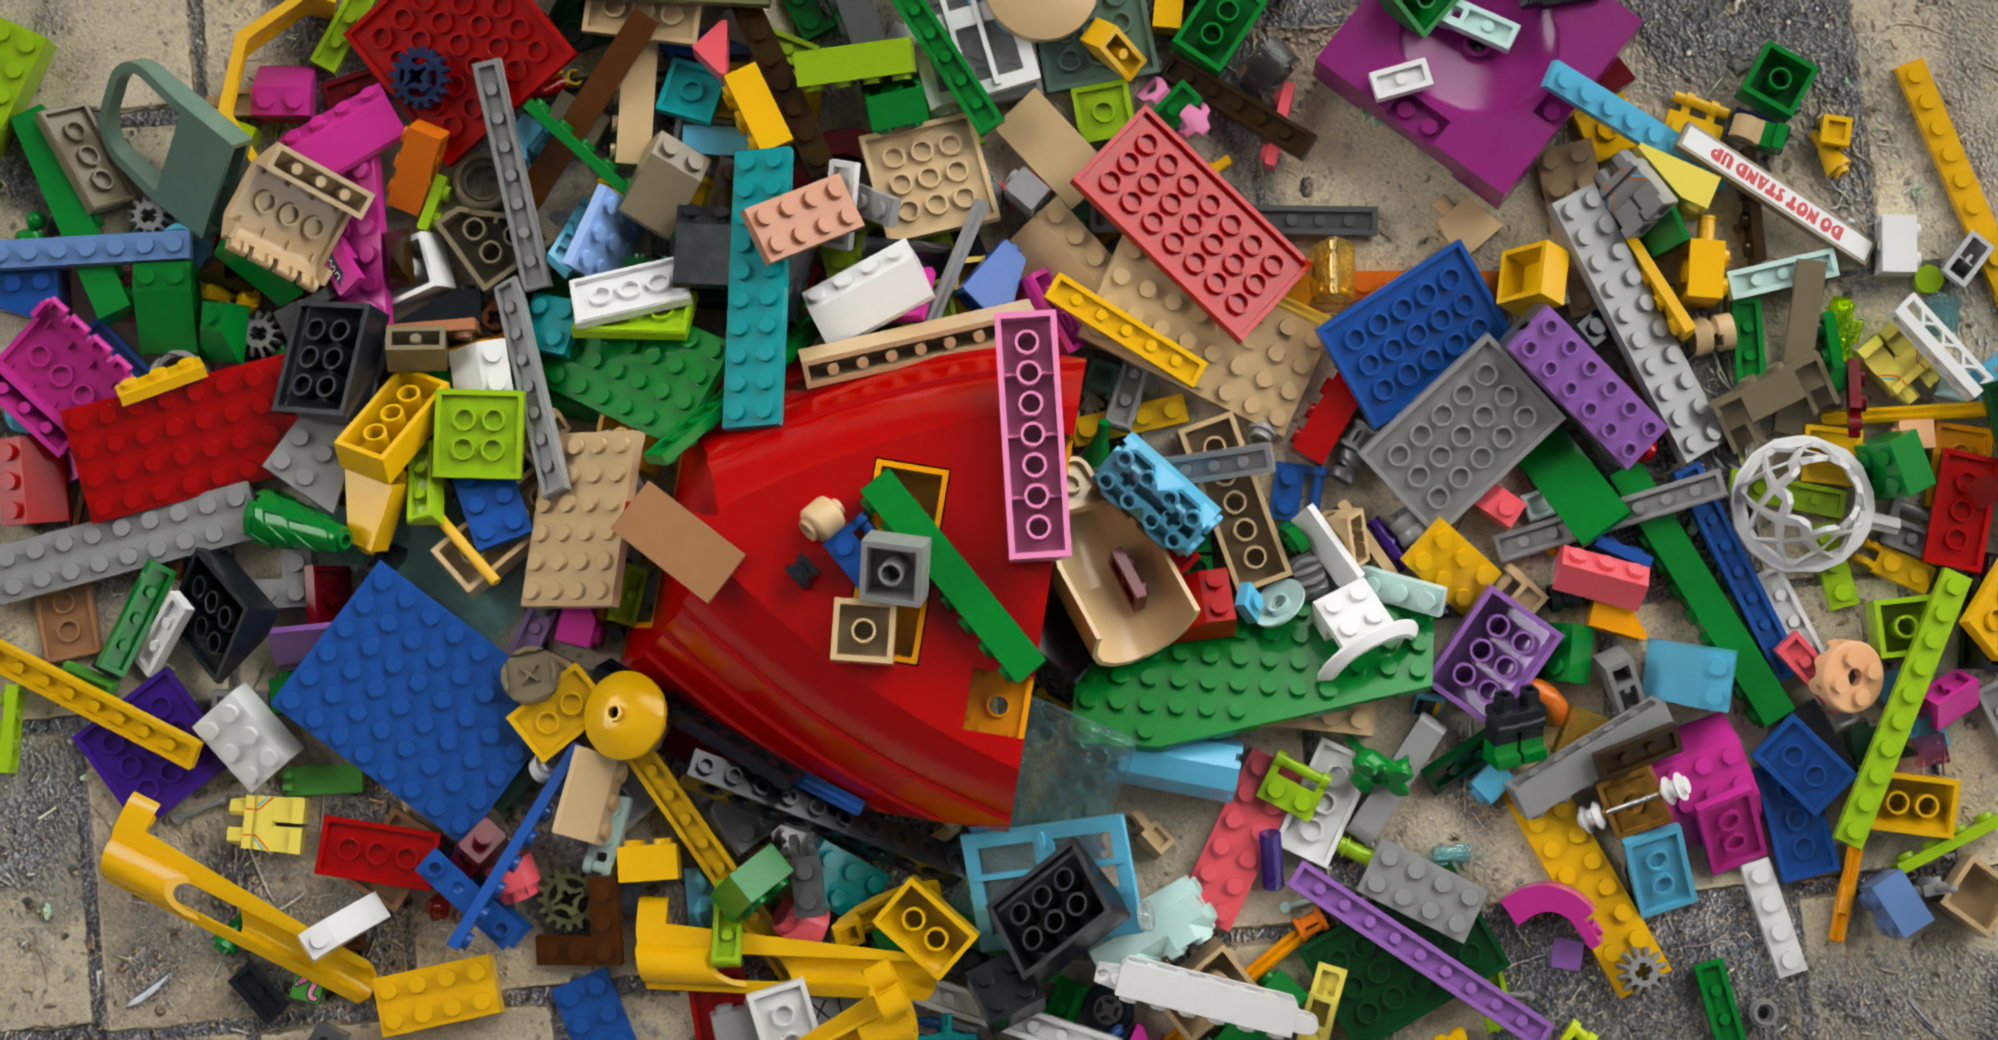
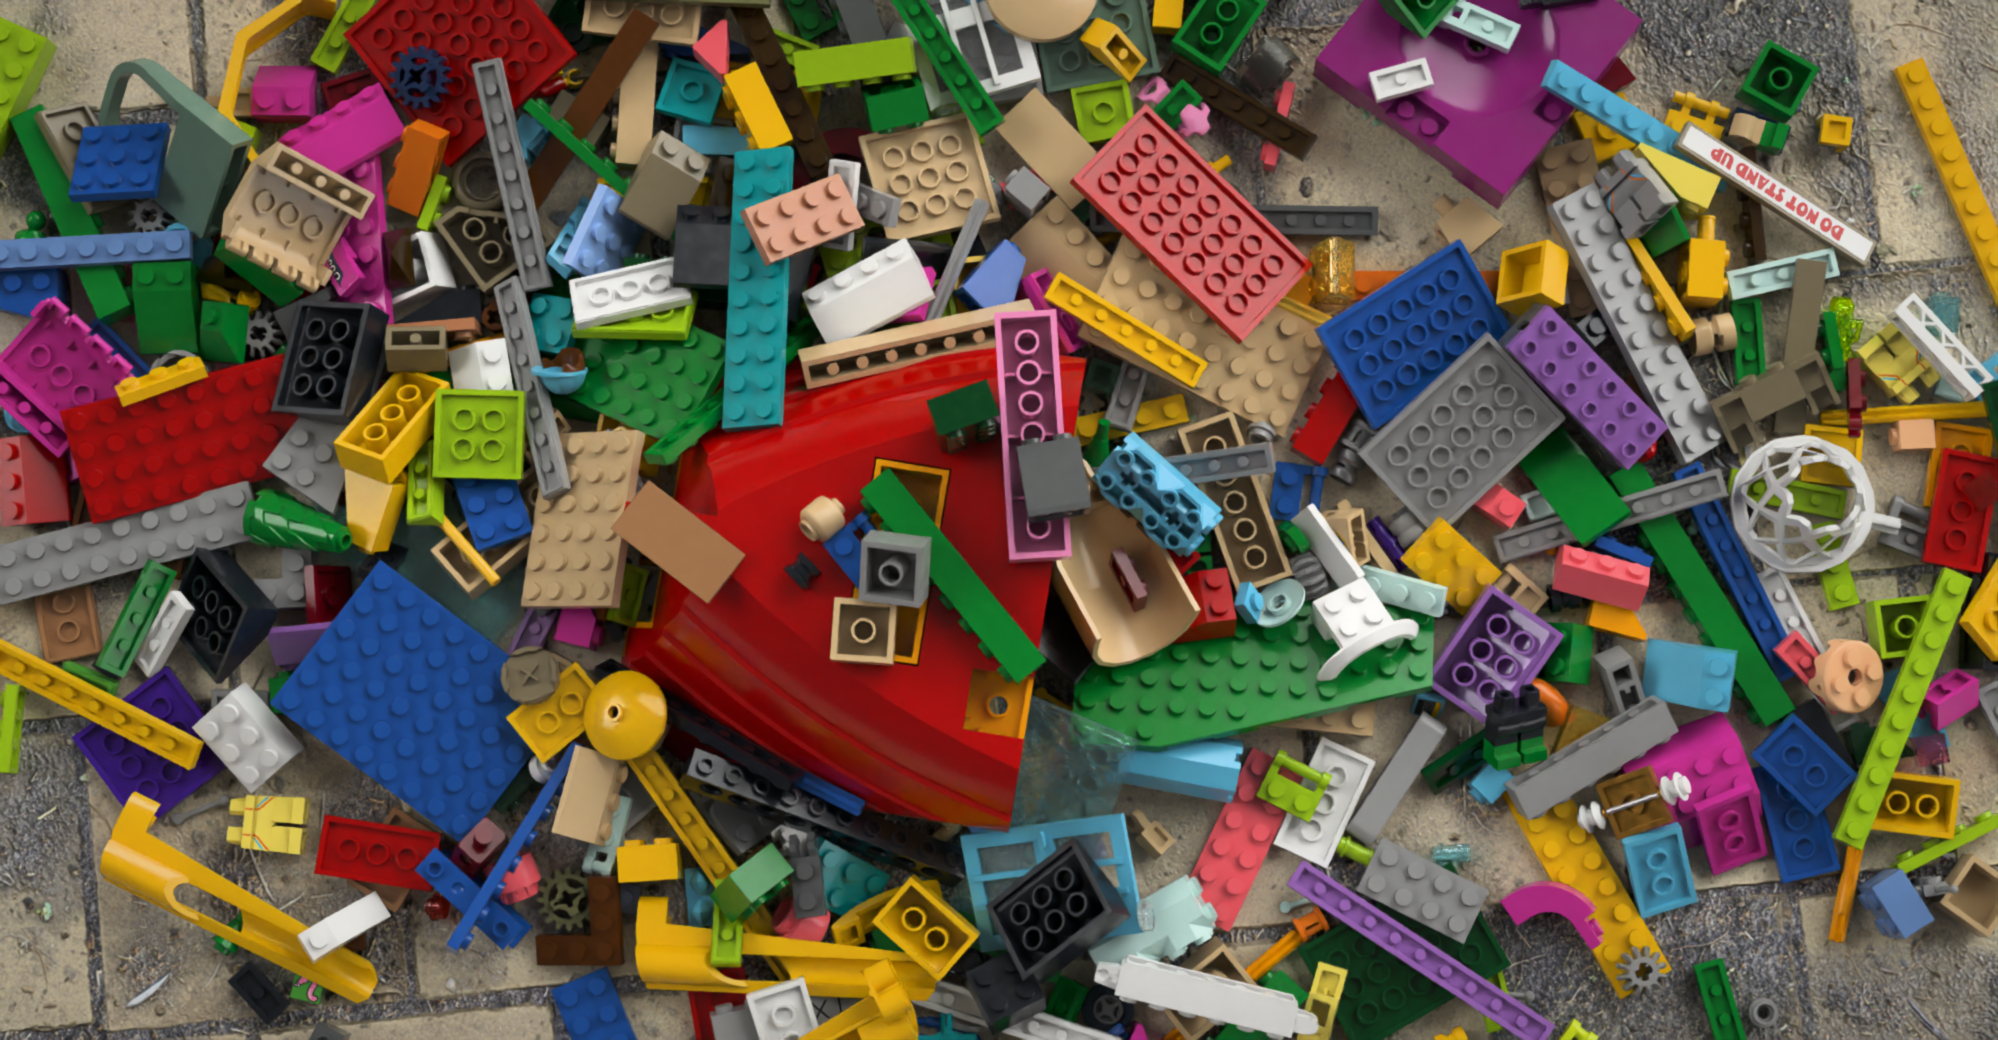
bright green hinge [281,763,365,797] -> none
yellow brick [372,953,505,1038] -> none
dark purple piece [1259,829,1285,891] -> none
green animal [1346,735,1414,796] -> none
medium lavender tile [1549,937,1585,972] -> none
dark brown plate [1591,721,1684,783] -> none
white plate [1738,857,1808,979] -> none
yellow cone [1808,129,1852,180] -> none
yellow hinge [1850,538,1937,595] -> none
green brick [1853,429,1936,500] -> none
white brick [1874,214,1922,277] -> none
lime tile [1912,265,1944,295] -> none
light grey slope [1939,229,1996,290] -> none
none -> blue plate [68,122,171,202]
none -> piece [531,347,588,395]
none -> dark green brick [927,379,1000,455]
none -> dark grey slope [1016,433,1092,524]

